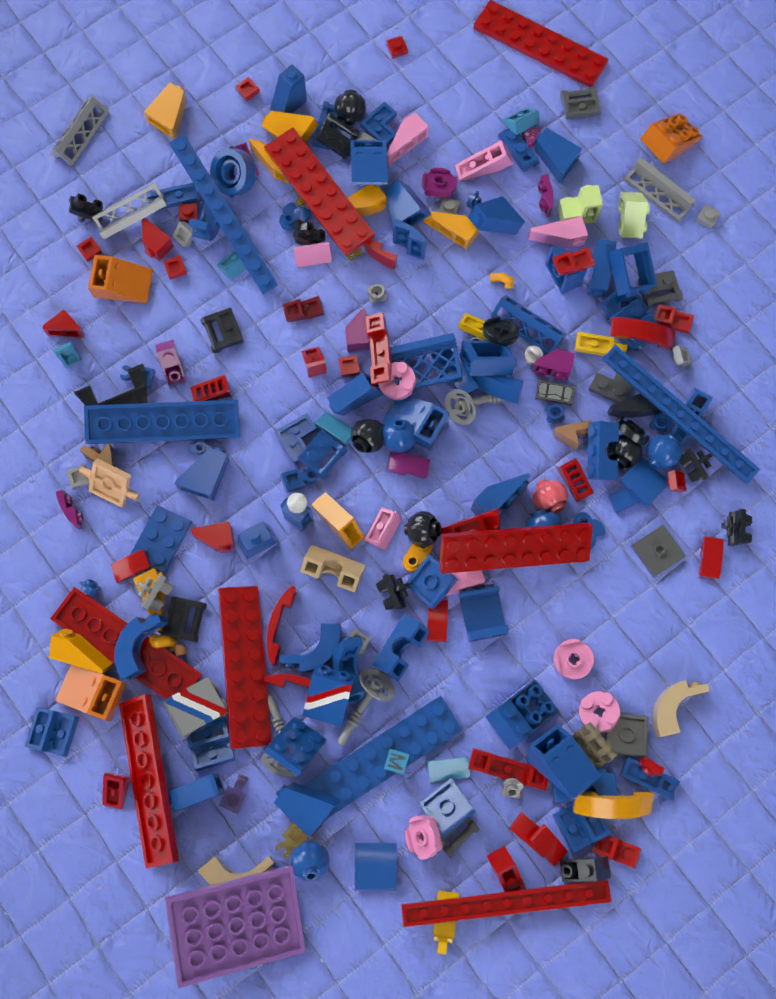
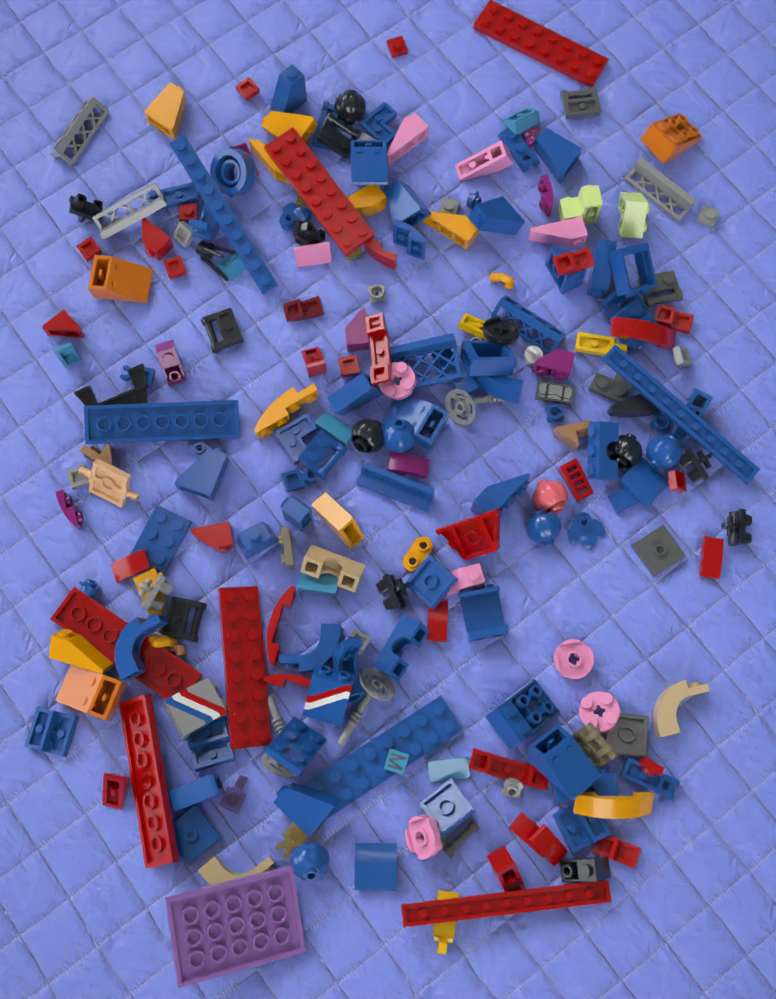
red slope [190,375,231,401] -> none
white tile [287,493,307,513] -> none
bright pink slope [364,507,402,551] -> none
black plant [404,511,441,548] -> none
magenta plate [422,168,458,198] -> none
red plate [440,523,593,574] -> none
black tile [615,416,649,445] -> none
none -> blue plate [173,804,222,865]
none -> black plant [196,241,235,281]
none -> light orange slope [254,384,319,439]
none -> dark tan plate [278,527,295,569]
none -> dark azure slope [297,572,338,596]
none -> blue fence [356,462,435,512]

